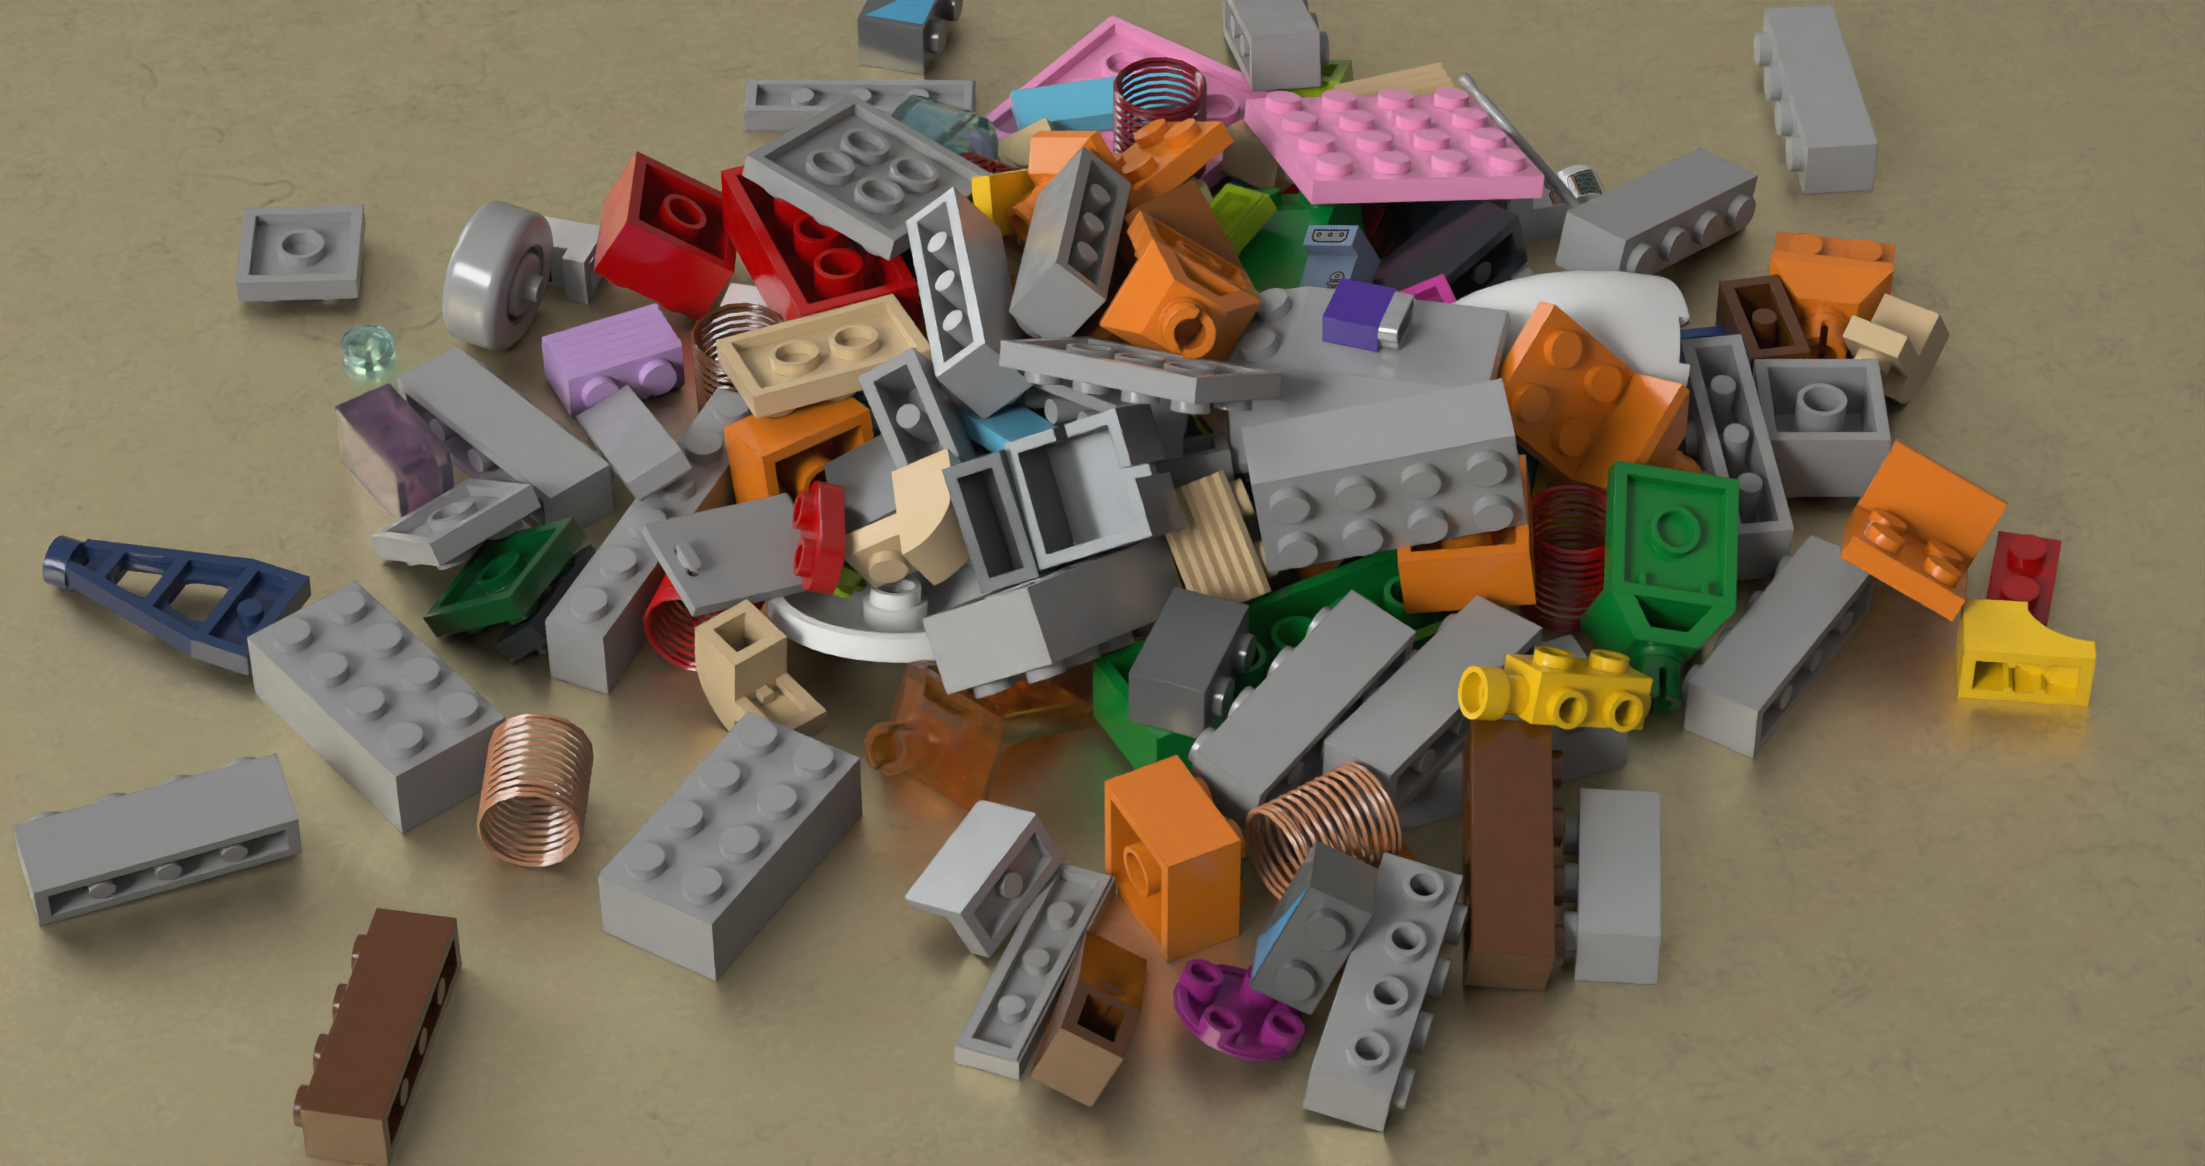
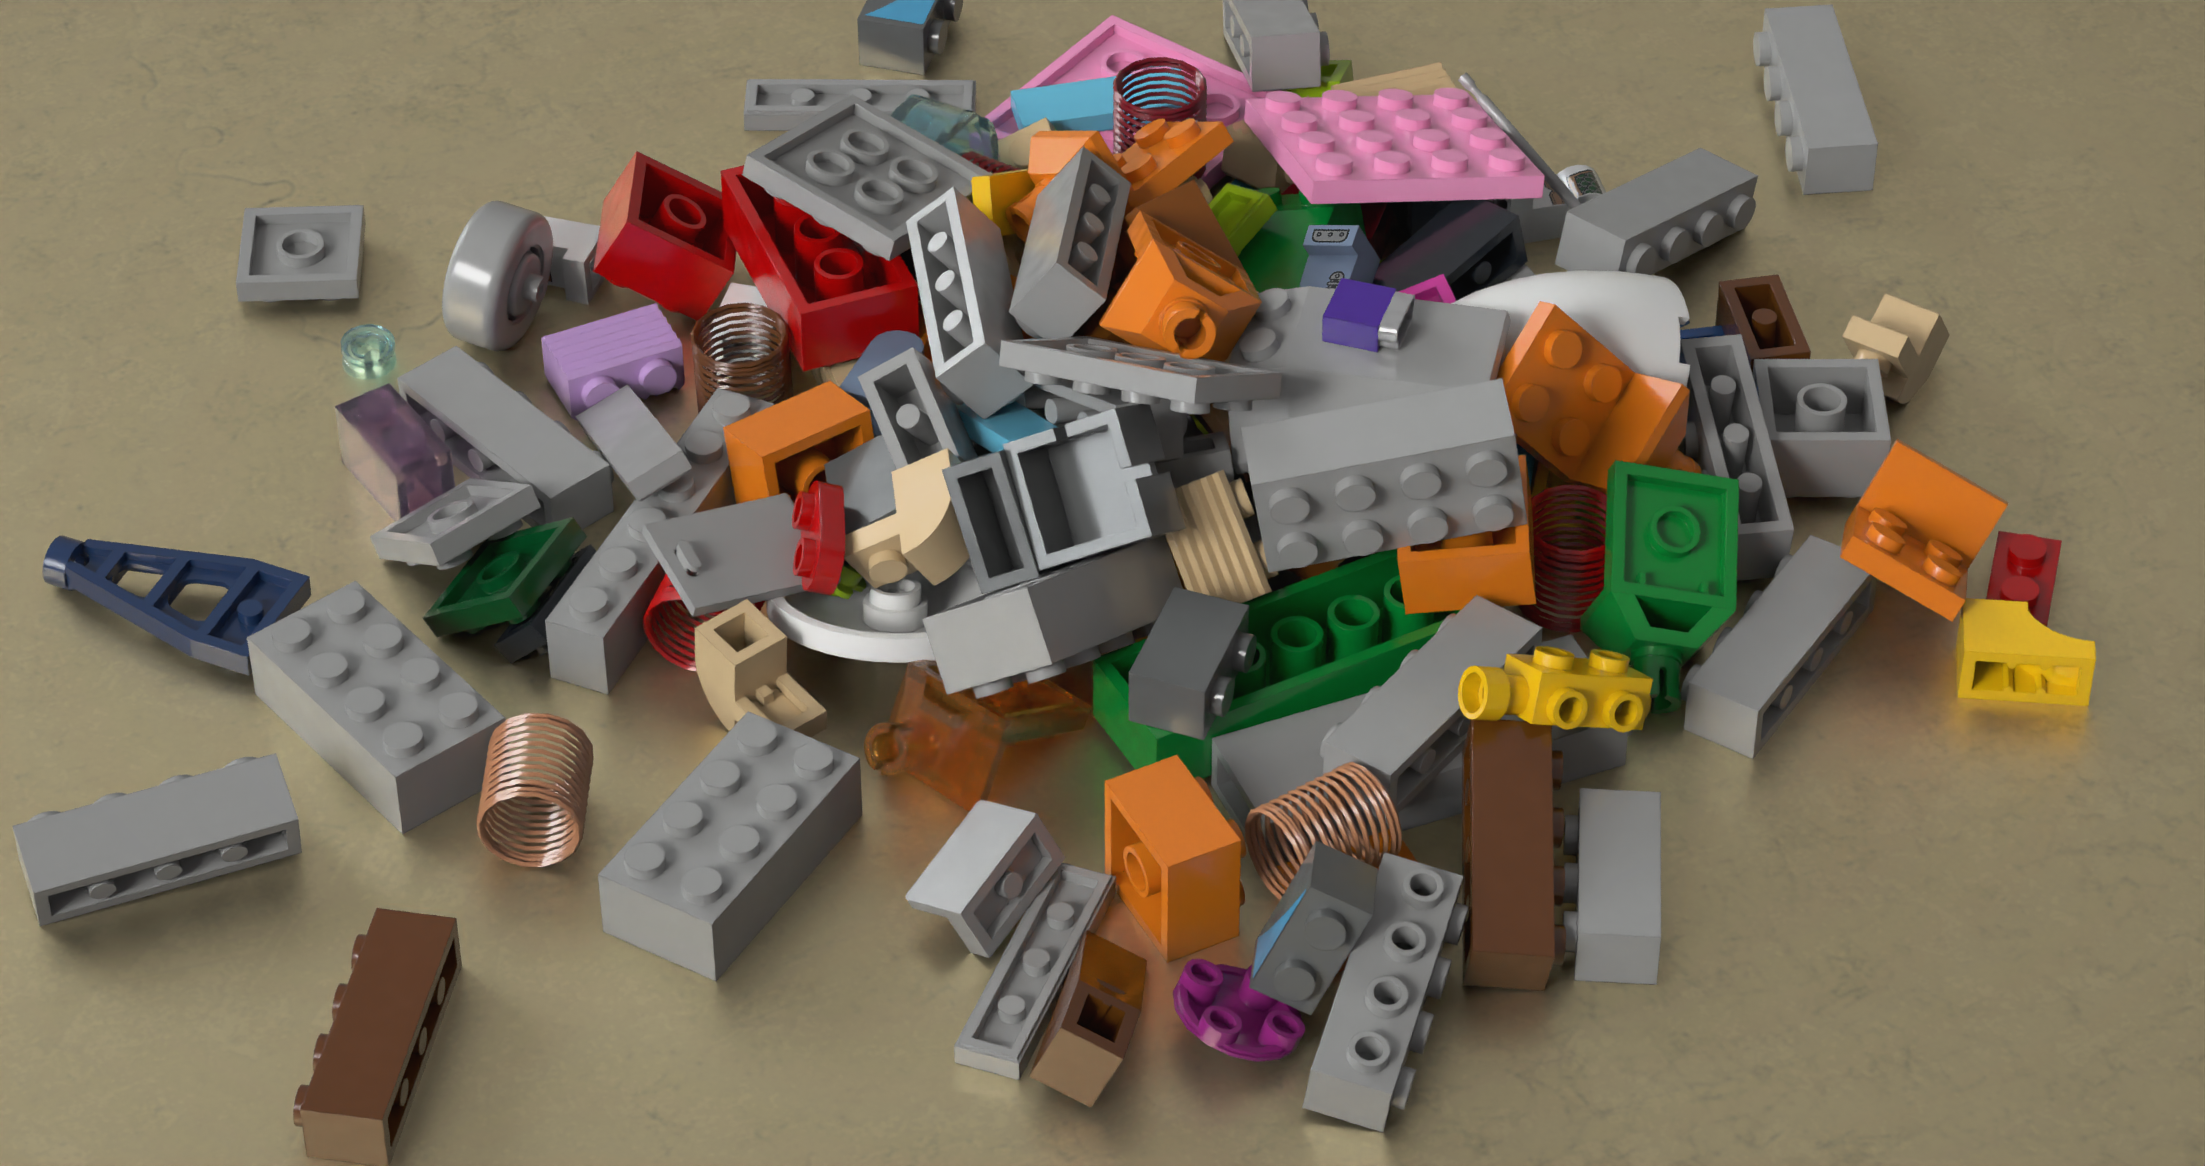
tan plate [716,294,933,419] -> none
light grey brick [1188,590,1416,830] -> none
orange plate [1770,232,1896,359] -> none

